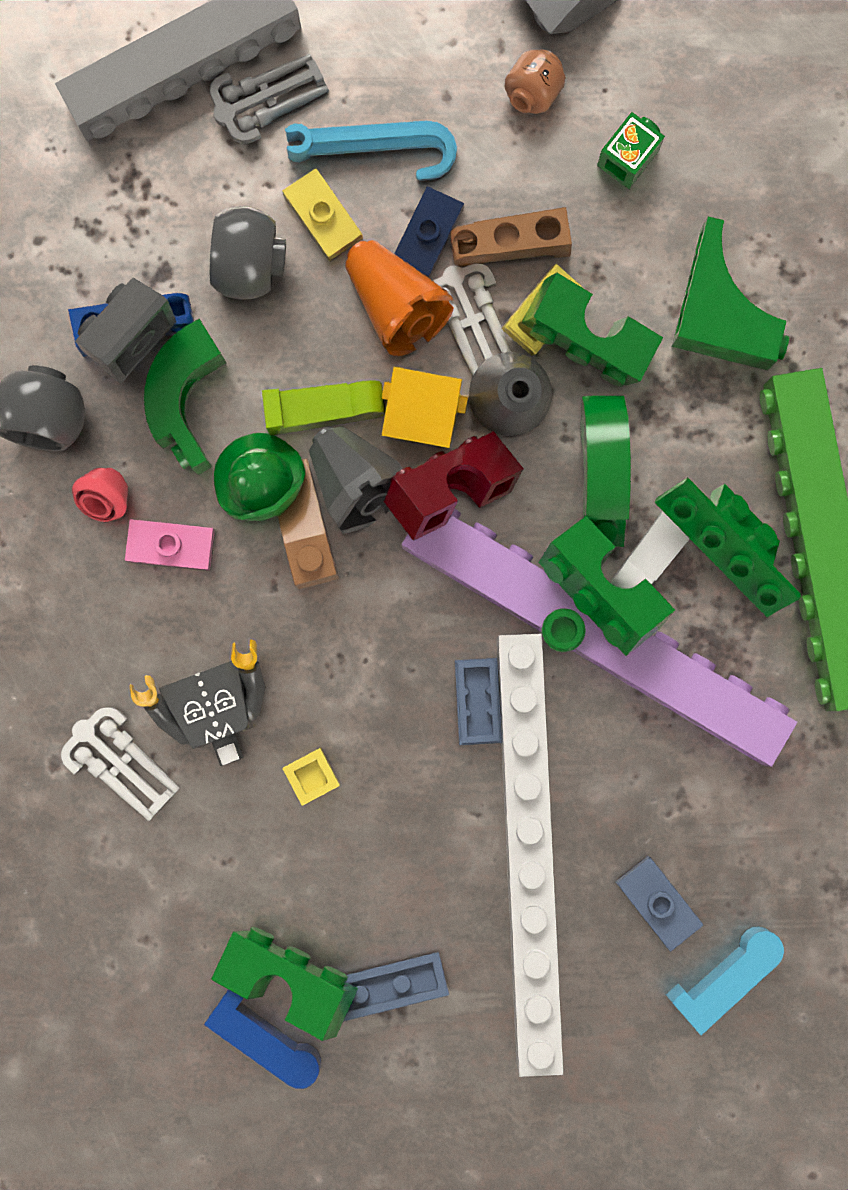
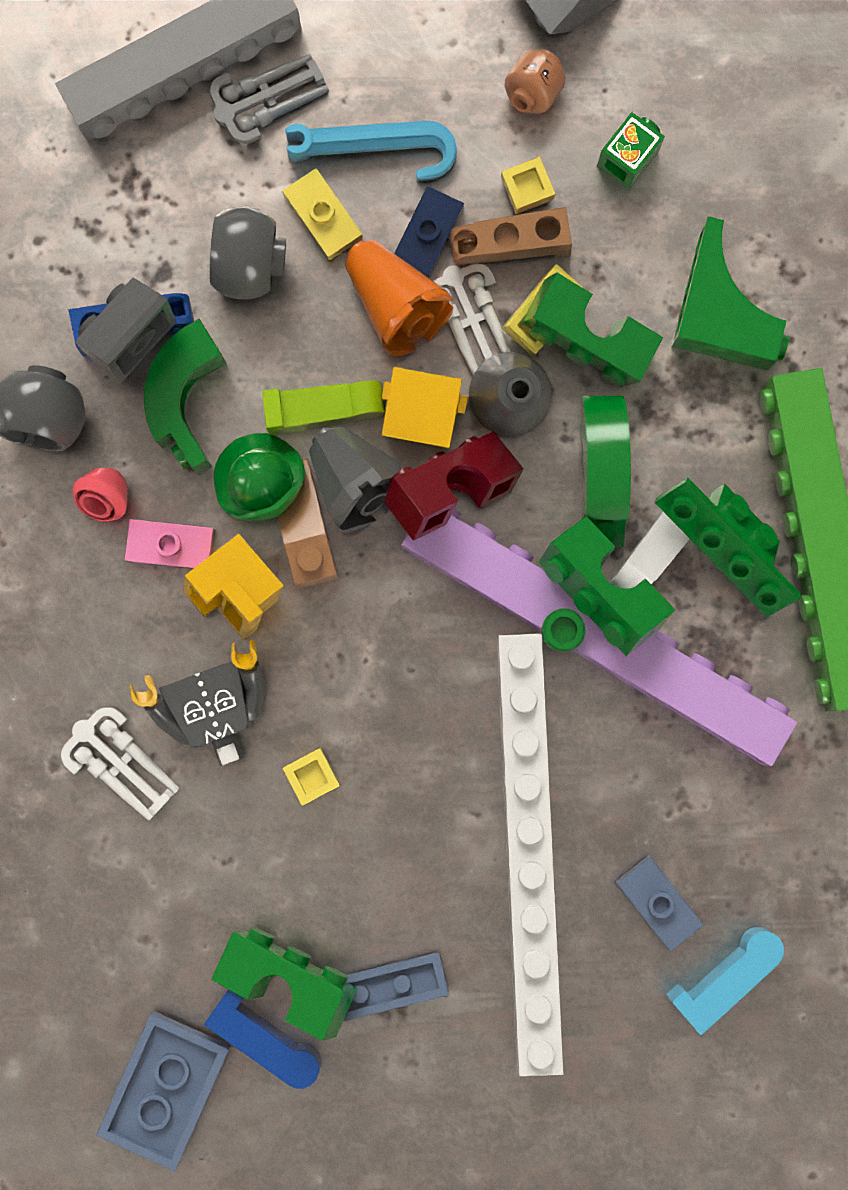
sand blue plate [455,658,502,745] -> none
none -> sand blue plate [96,1011,231,1172]
none -> yellow plate [183,534,284,640]
none -> light yellow plate [501,157,555,214]

